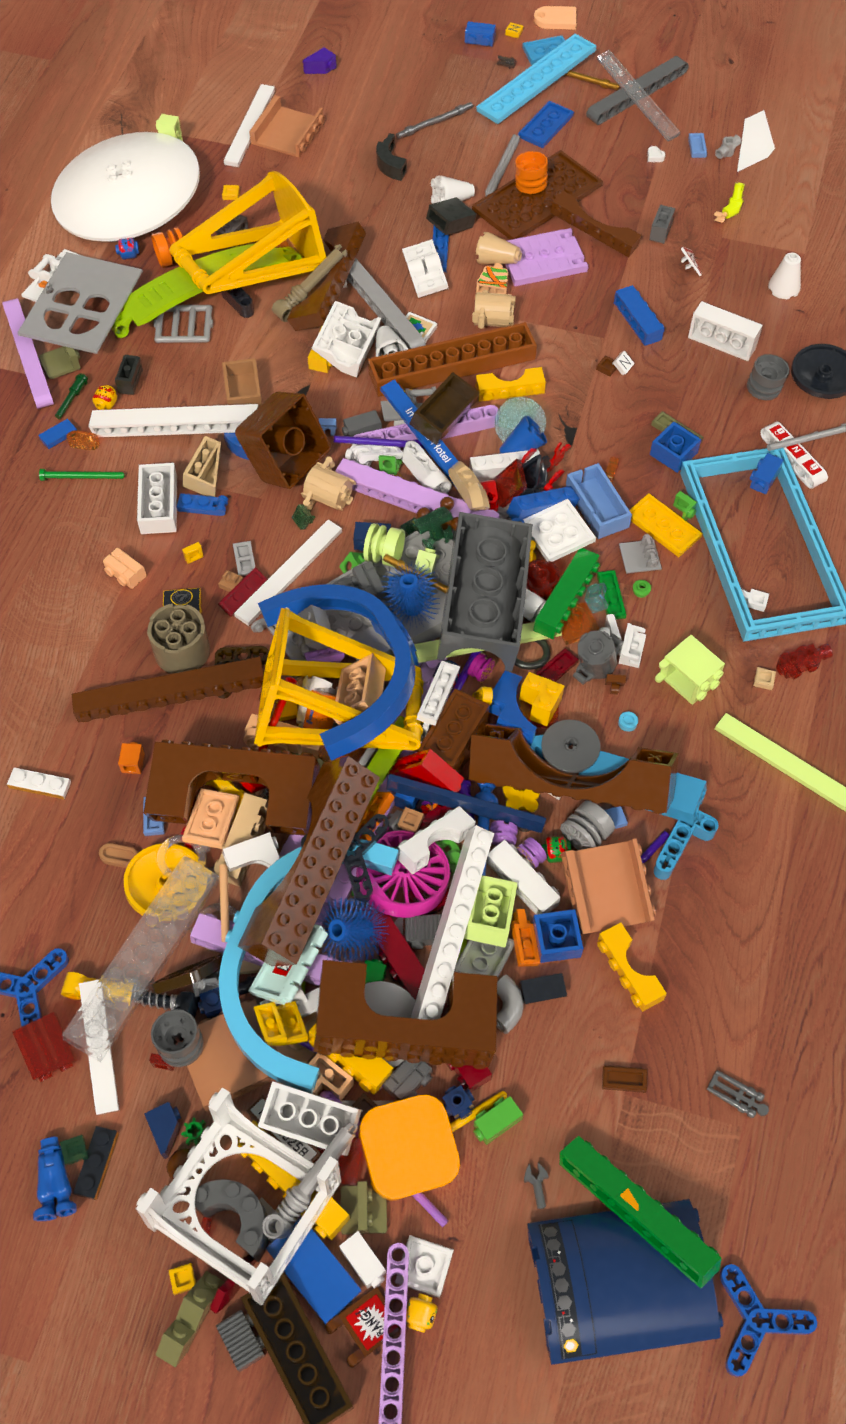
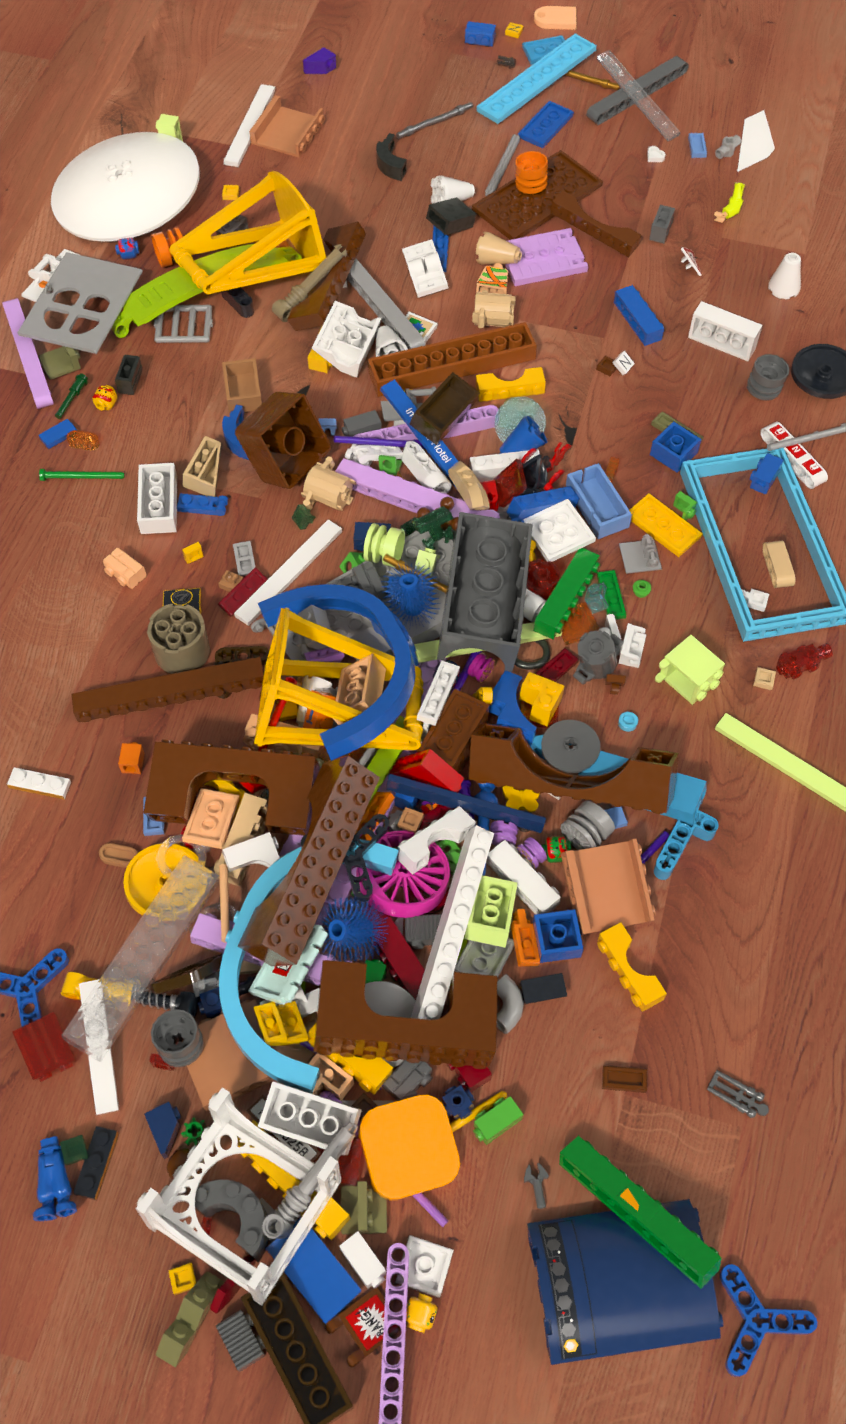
white brick [89,404,259,437] -> none
none -> tan beam [763,541,795,588]

